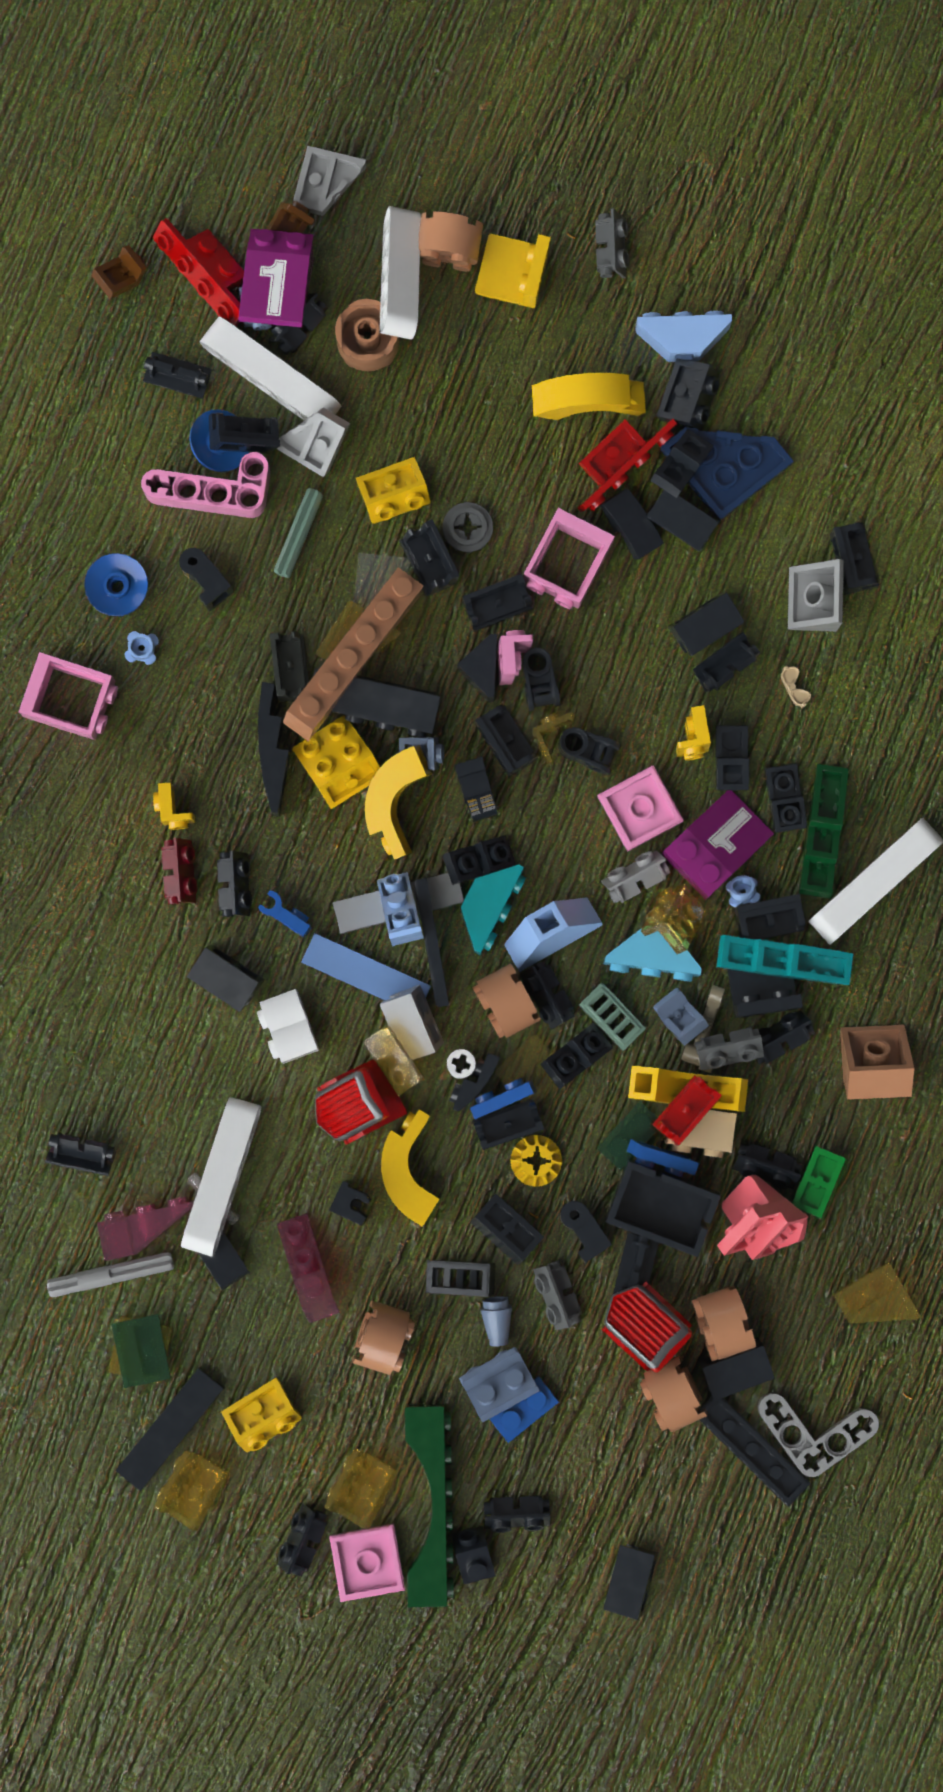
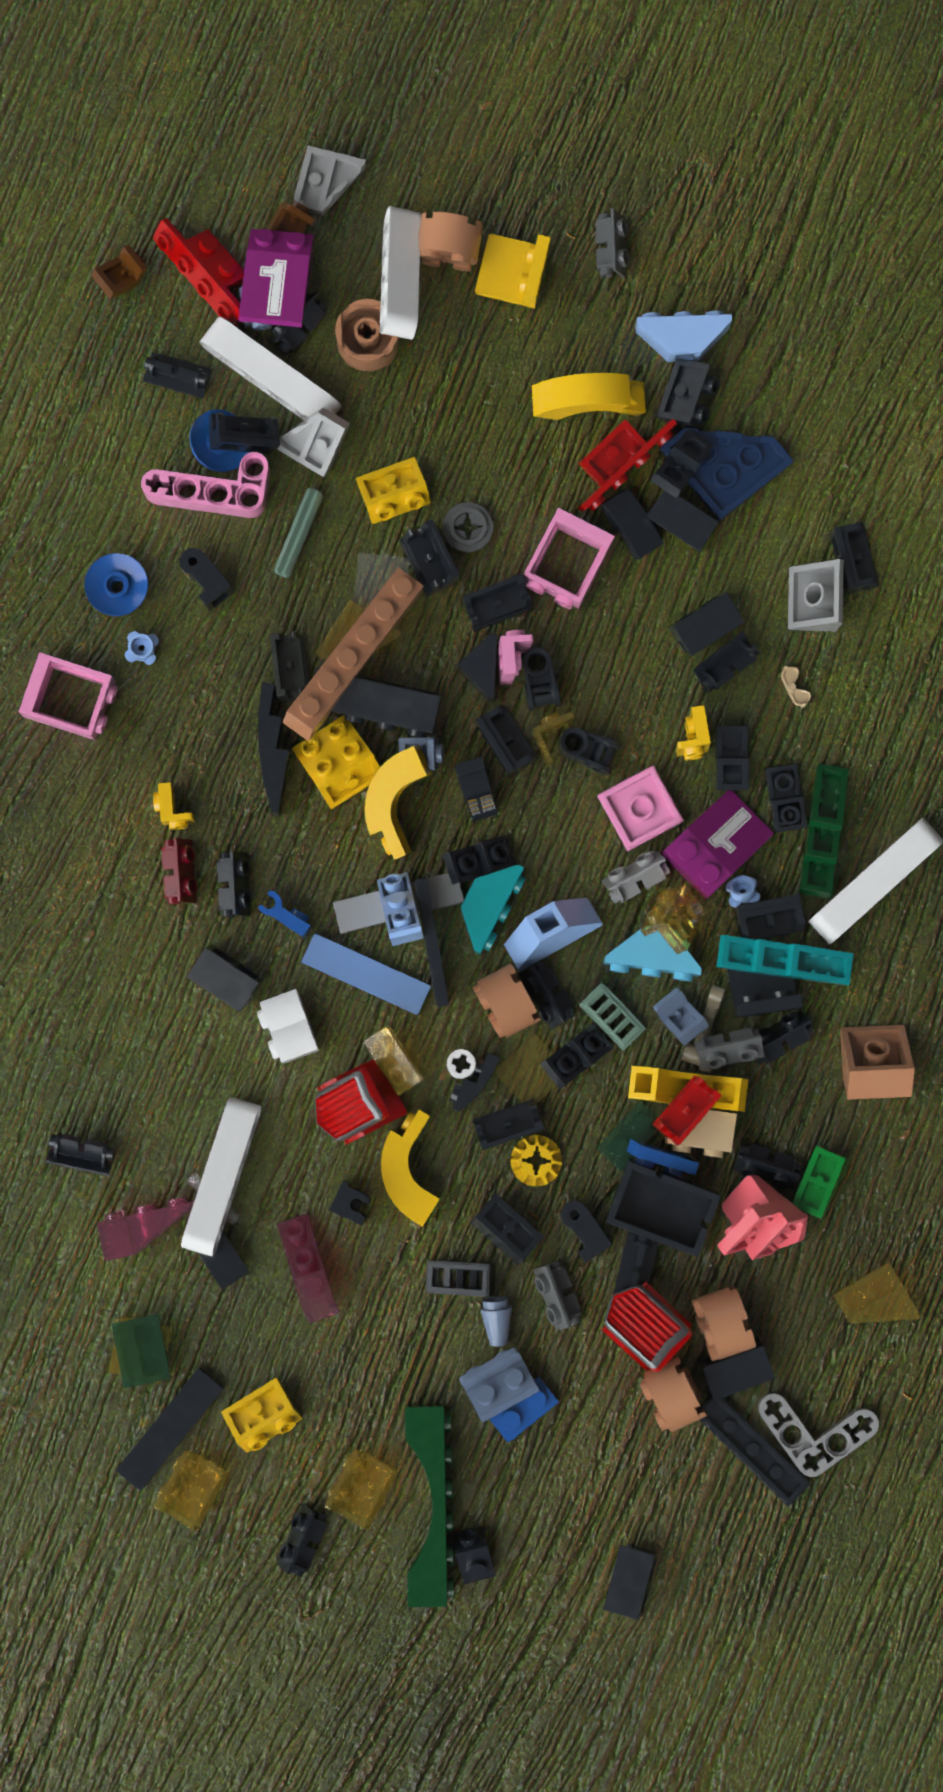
light grey axle [47,1252,174,1297] -> none
bright pink plate [329,1523,405,1602] -> none
nougat brick [352,1300,415,1375] -> none
light grey hinge [380,984,444,1063] -> none
blue plate [470,1078,537,1119] -> none
black hinge [484,1495,550,1533] -> none

